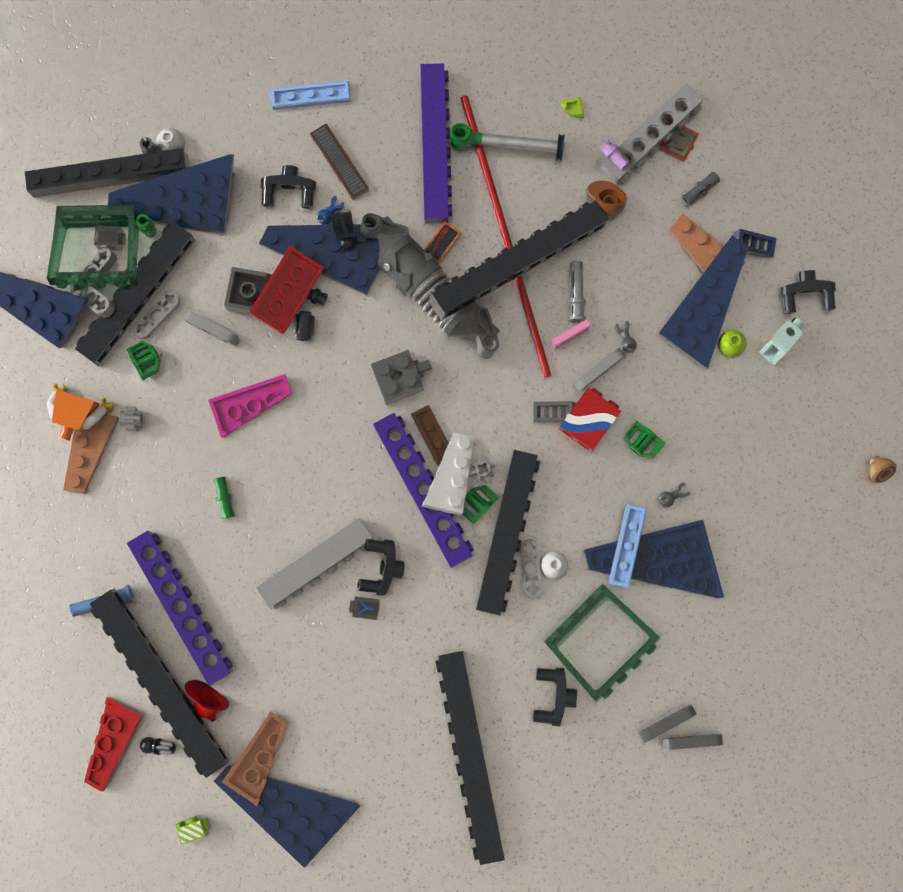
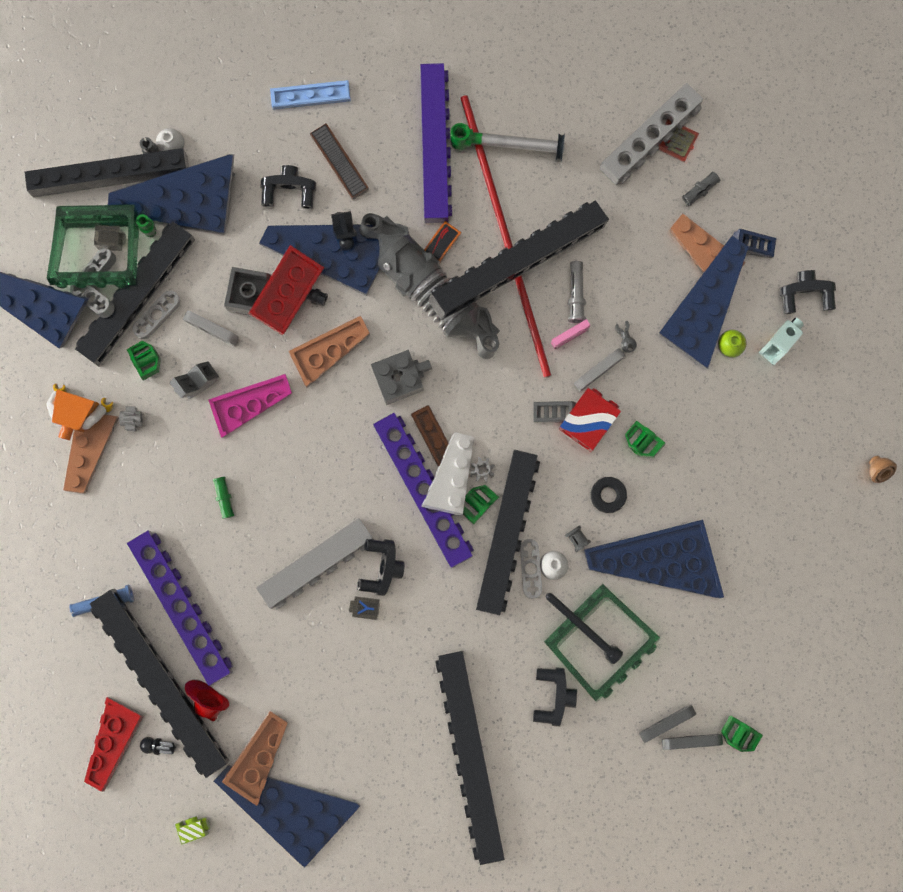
black brick [293,311,315,341] -> none
blue arm [316,196,344,225] -> none
lime tile [561,97,584,118] -> none
dark orange cap [588,180,627,215] -> none
lavender pin [600,139,630,170] -> none
light blue tile [608,504,647,589] -> none
dark grey arm [659,483,691,507] -> none
none -> dark grey brick [170,361,219,399]
none -> nougat wing [288,316,370,388]
none -> black piece [546,593,623,664]
none -> dark grey bush [565,525,591,552]
none -> black tyre [590,477,627,513]
none -> green piece [721,715,763,752]

